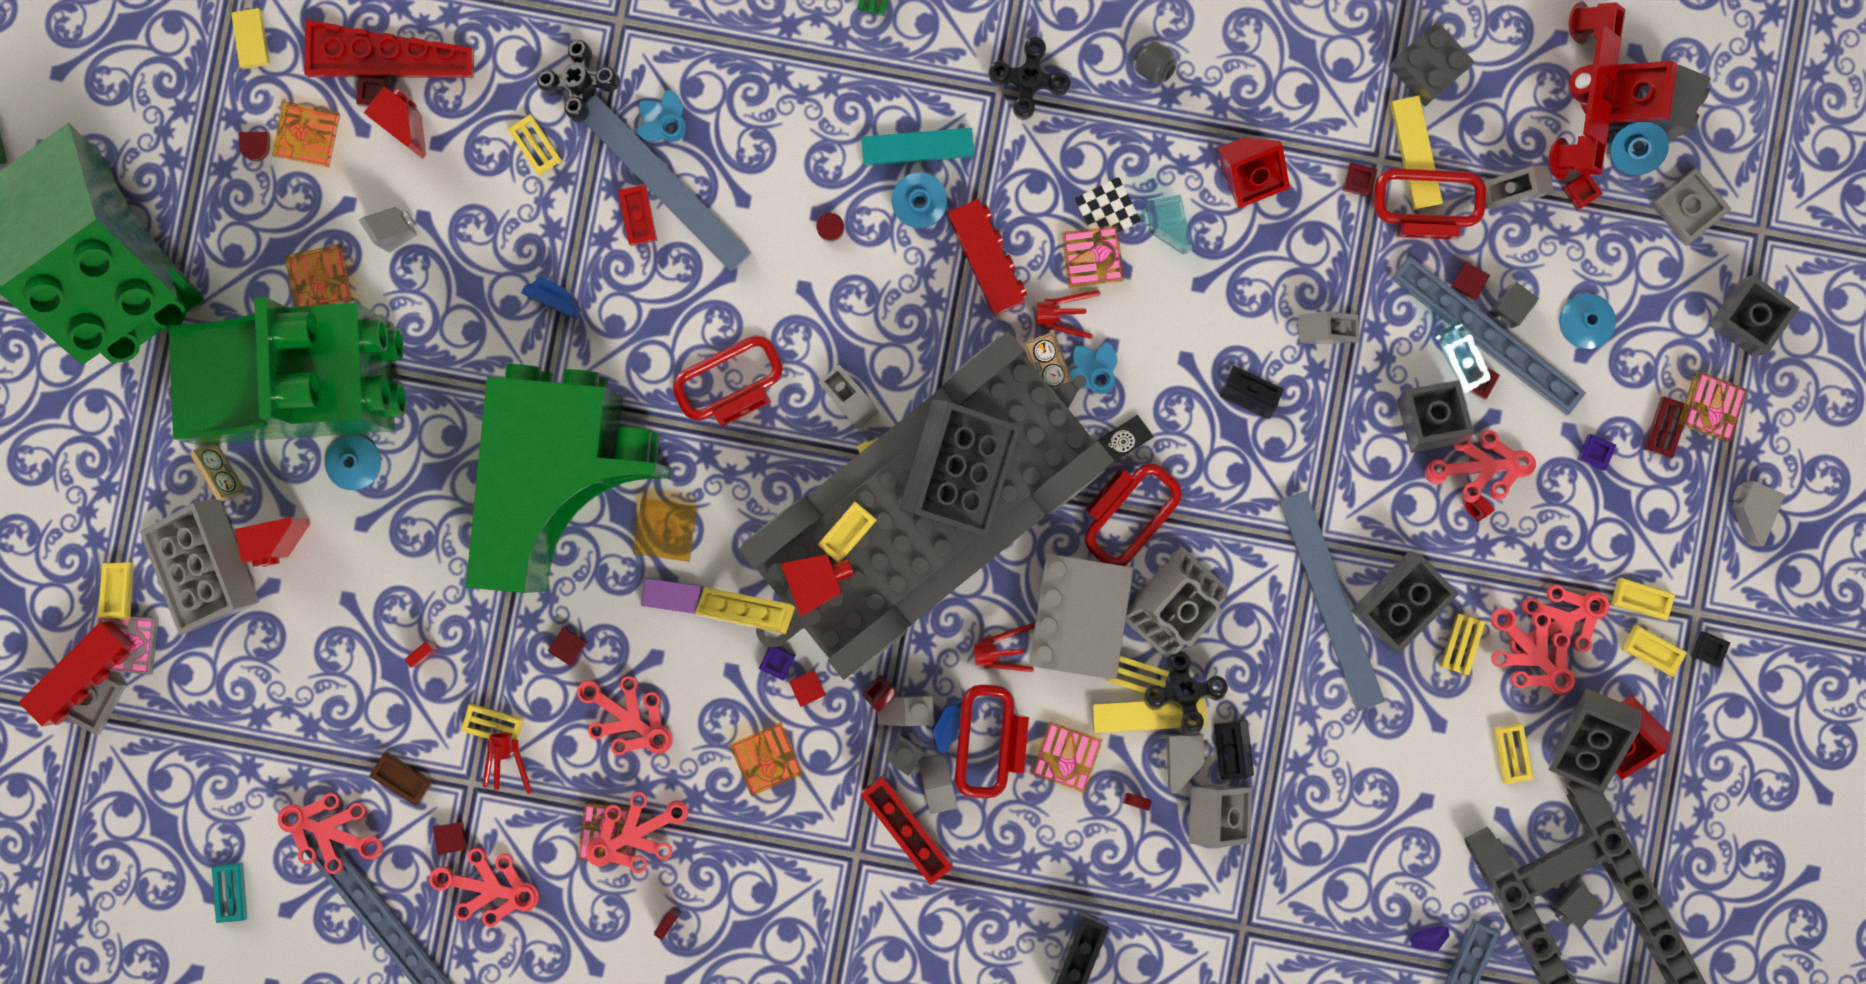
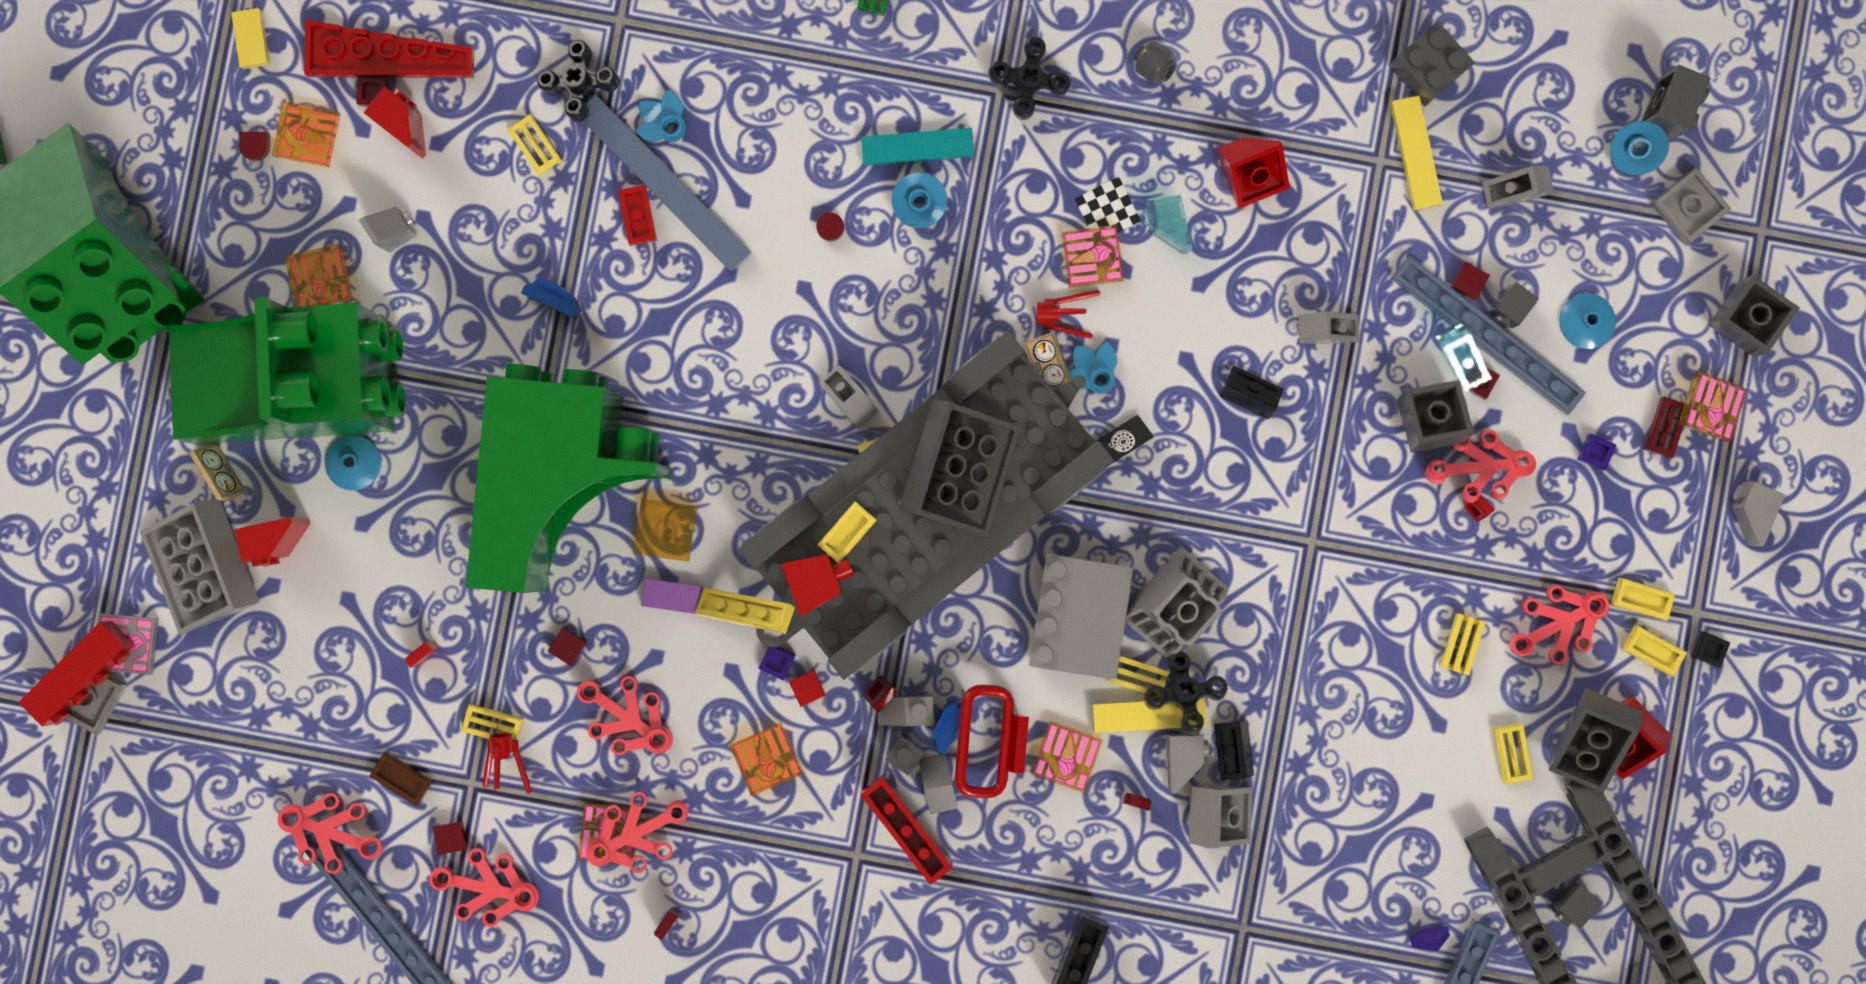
light yellow tile [98,562,134,620] -> none
teal tile [212,863,247,923] -> none
red bar [673,335,783,427] -> none
red brick [948,199,1027,318] -> none
red plant [974,623,1035,672] -> none
red bar [1084,463,1182,566] -> none
sand blue tile [1278,491,1385,711] -> none
dark red tile [1342,162,1378,197] -> none
dark grey brick [1350,551,1459,654] -> none
red bar [1374,168,1486,240] -> none
coral plant [1491,608,1575,695] -> none
red piece [1548,1,1678,180] -> none
red tile [1562,175,1603,211] -> none

